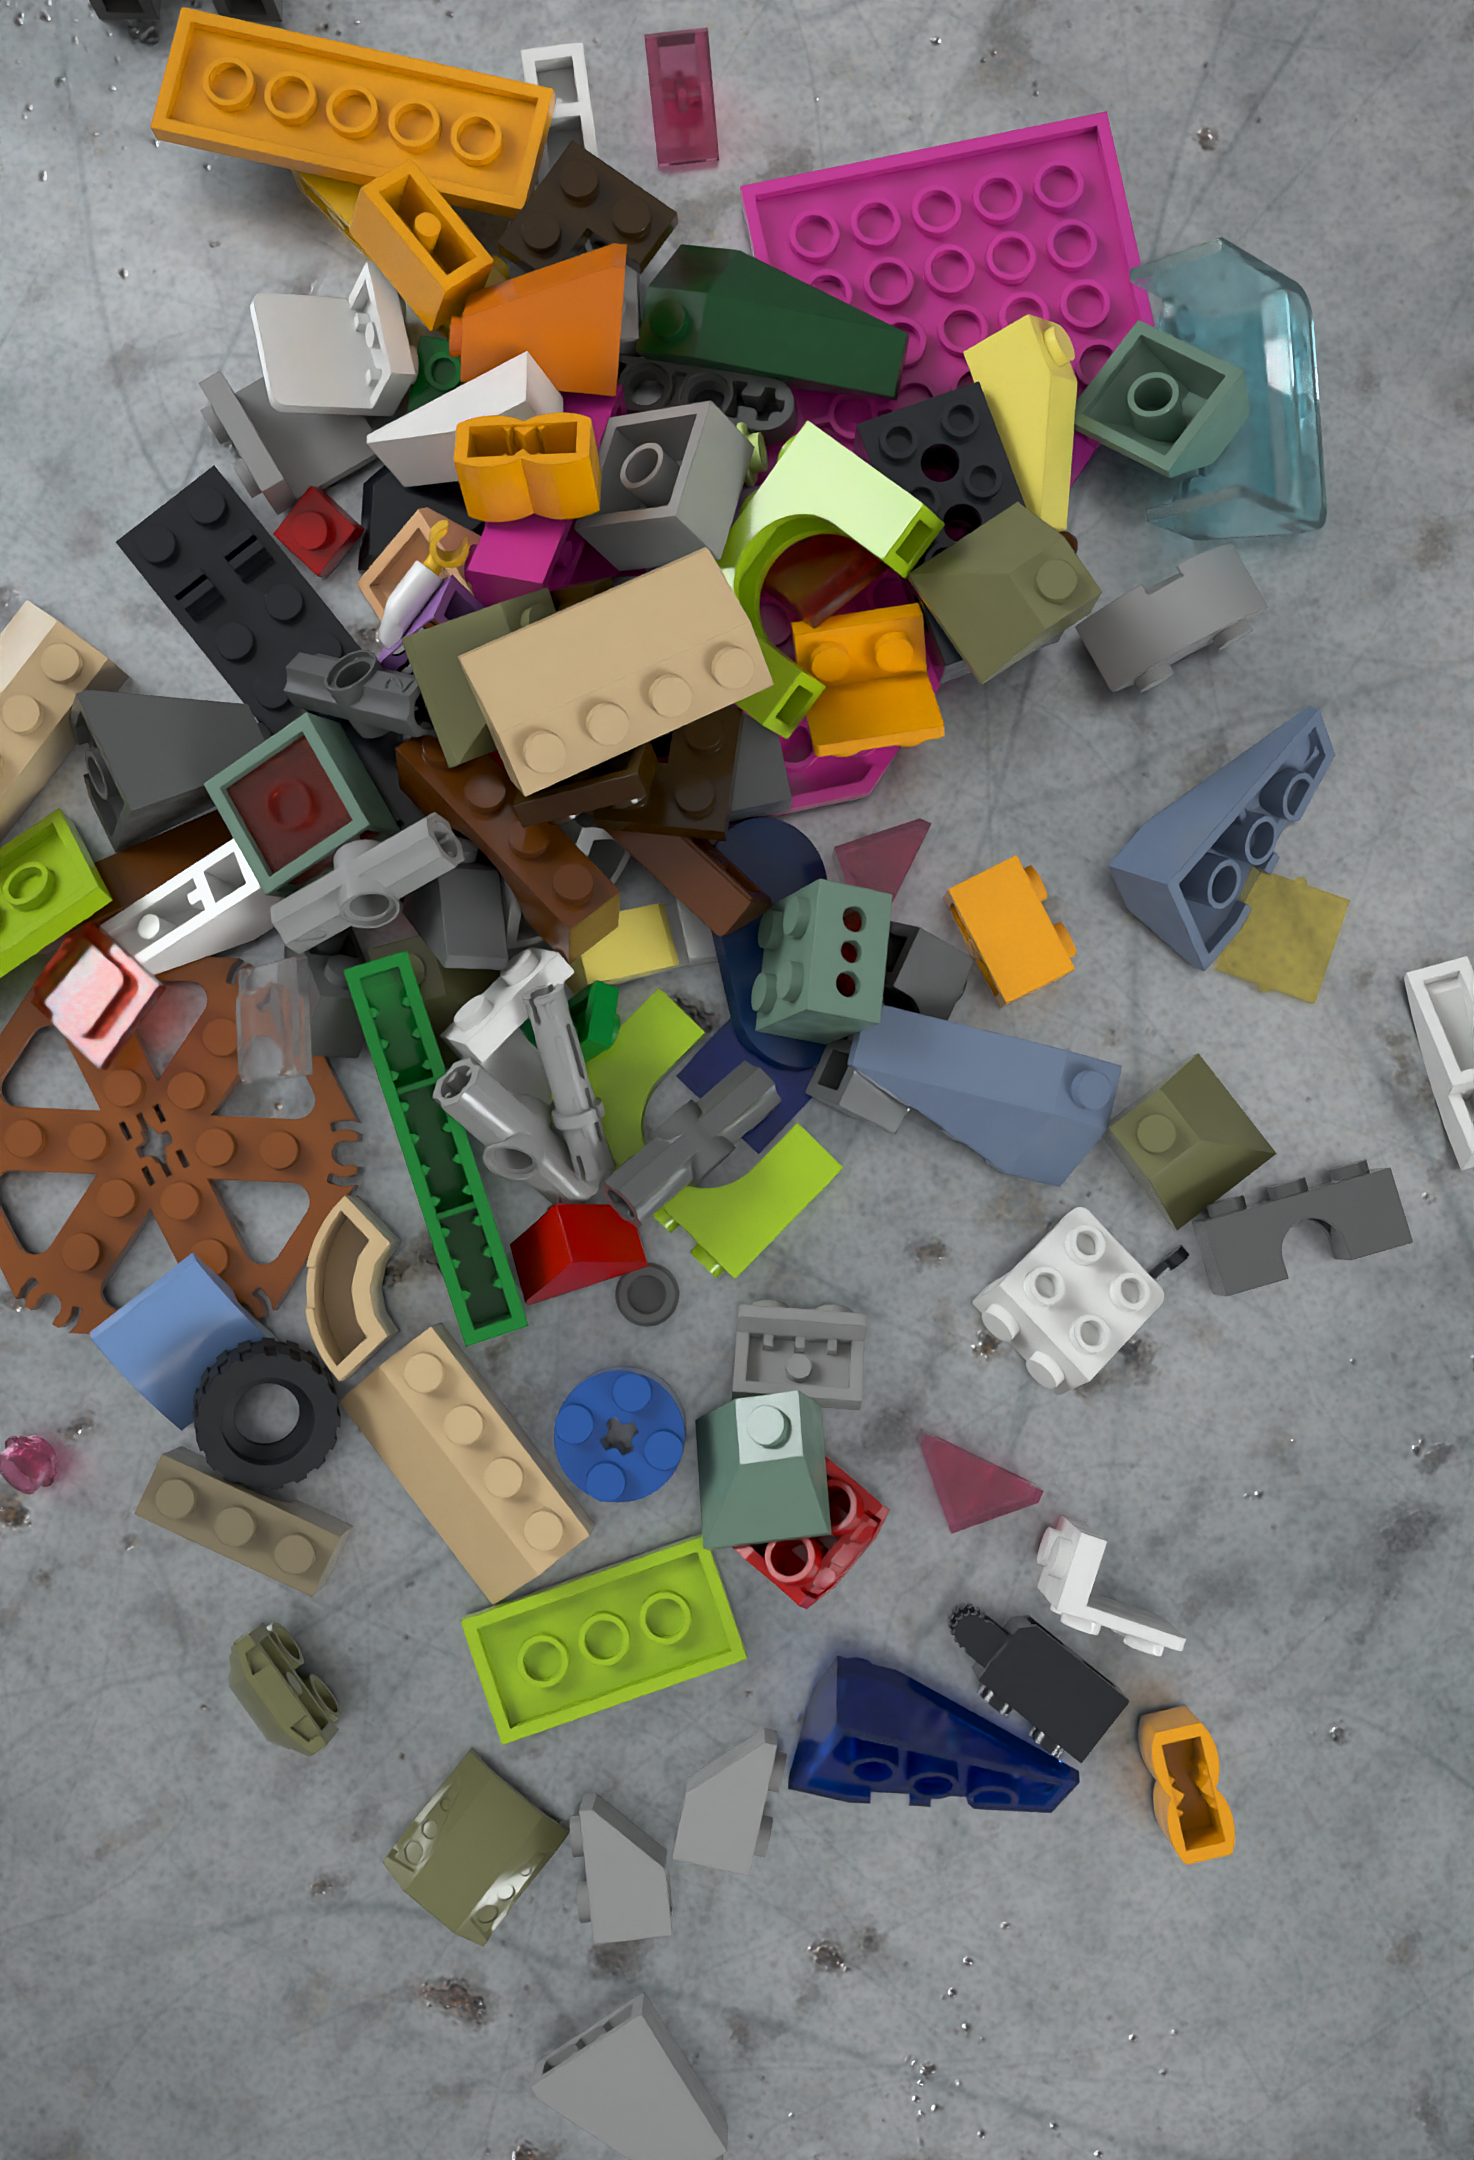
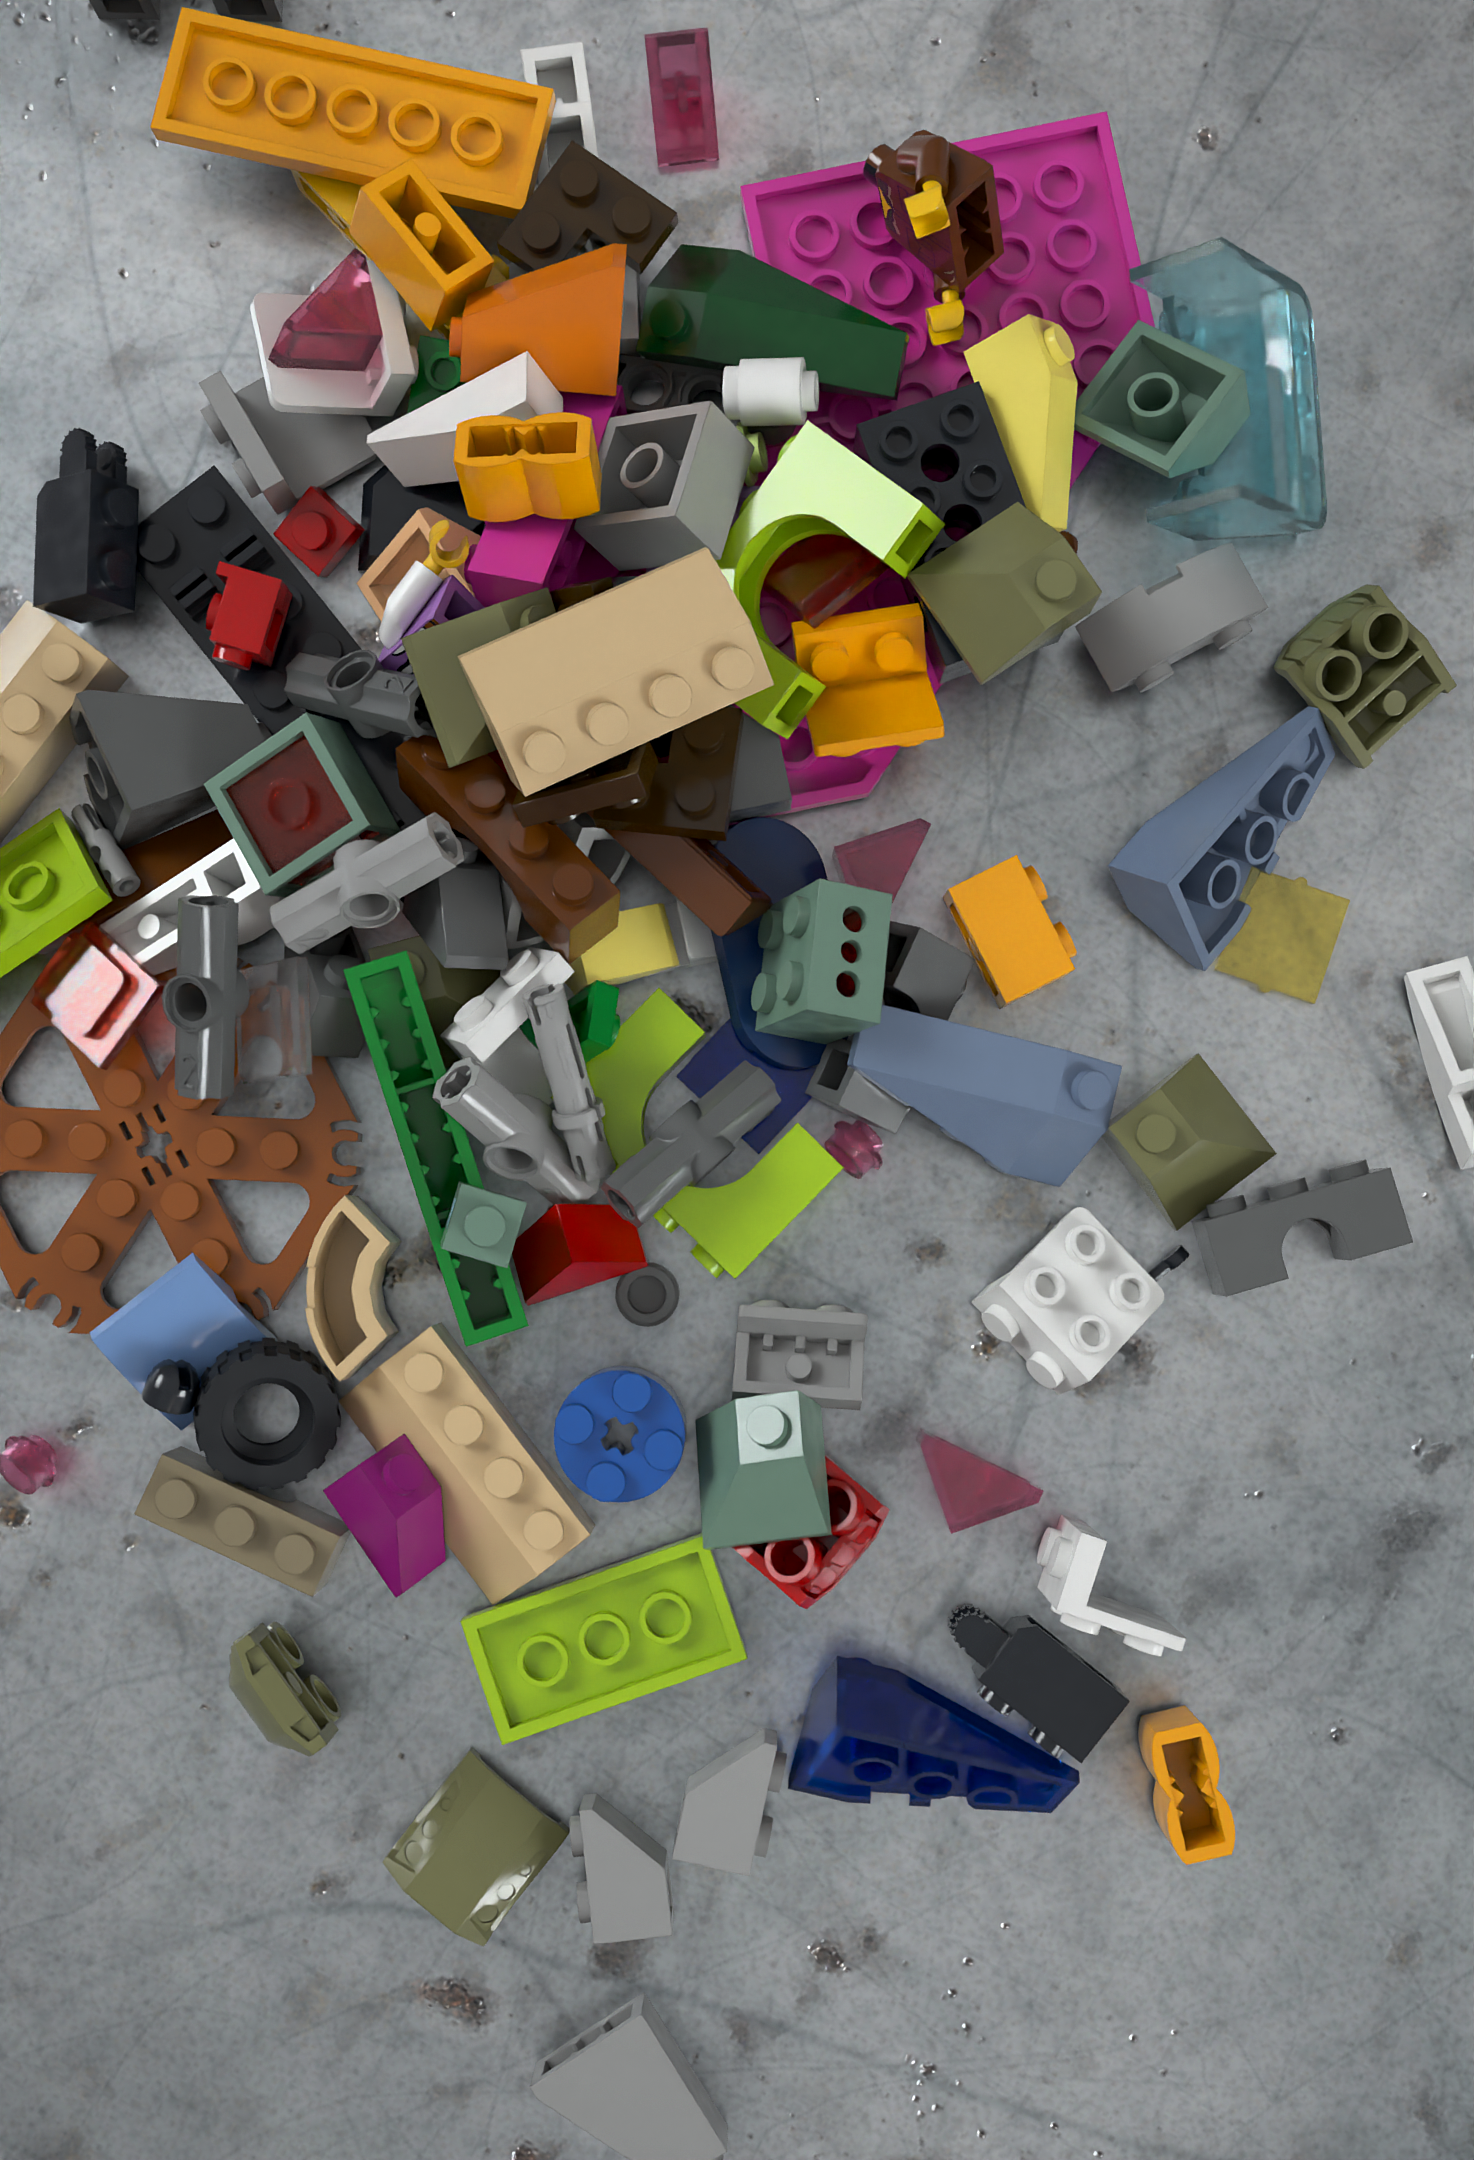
none -> black hinge [33,428,139,624]
none -> light grey pin [71,803,140,897]
none -> black hinge [141,1359,200,1415]
none -> dark grey piece [162,895,250,1100]
none -> red brick [206,561,293,670]
none -> clear pink slope [268,248,383,372]
none -> magenta slope [323,1433,446,1598]
none -> sand green brick [440,1181,527,1268]
none -> white brick [722,357,819,426]
none -> clear pink plate [825,1120,883,1179]
none -> reddish brown torso [863,130,1004,346]
none -> olive slope [1273,584,1457,769]

